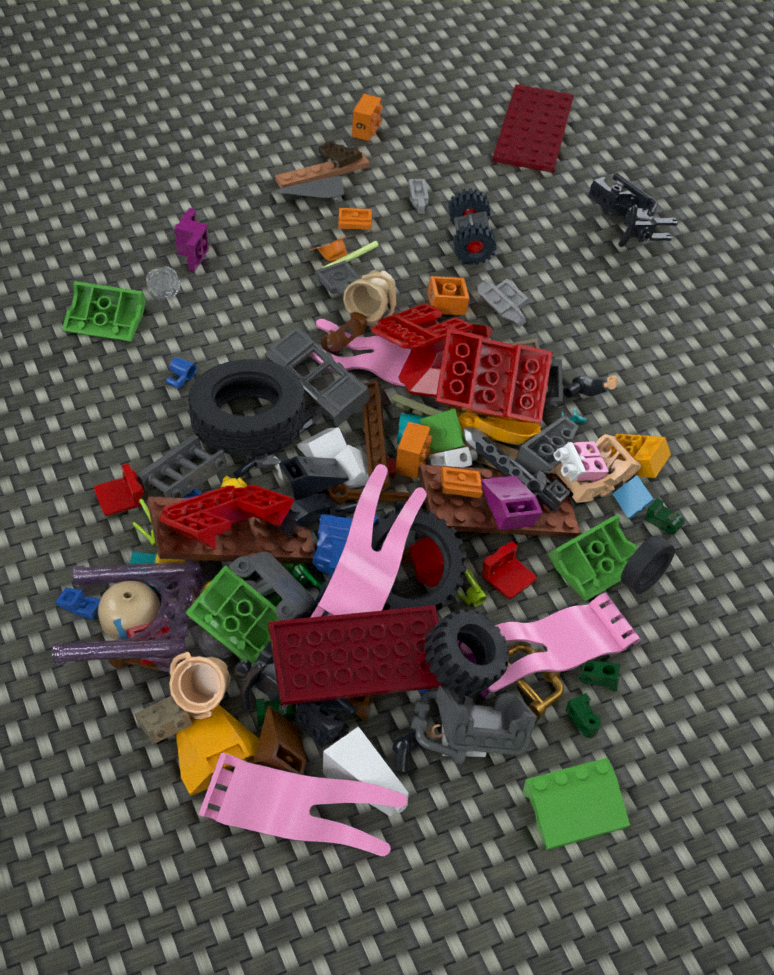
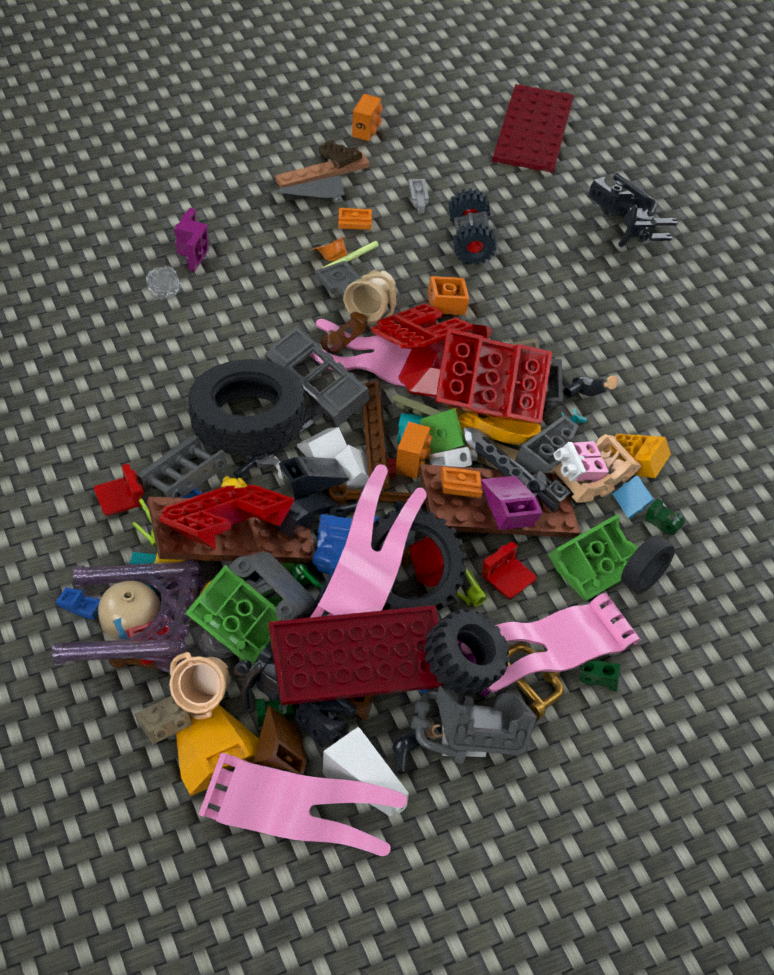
bright green piece [62,281,146,342] -> none
blue piece [166,357,197,389] -> none
light grey plate [477,279,529,327] -> none
bright green piece [523,757,630,850] -> none
dark green leg [565,693,601,738] -> none

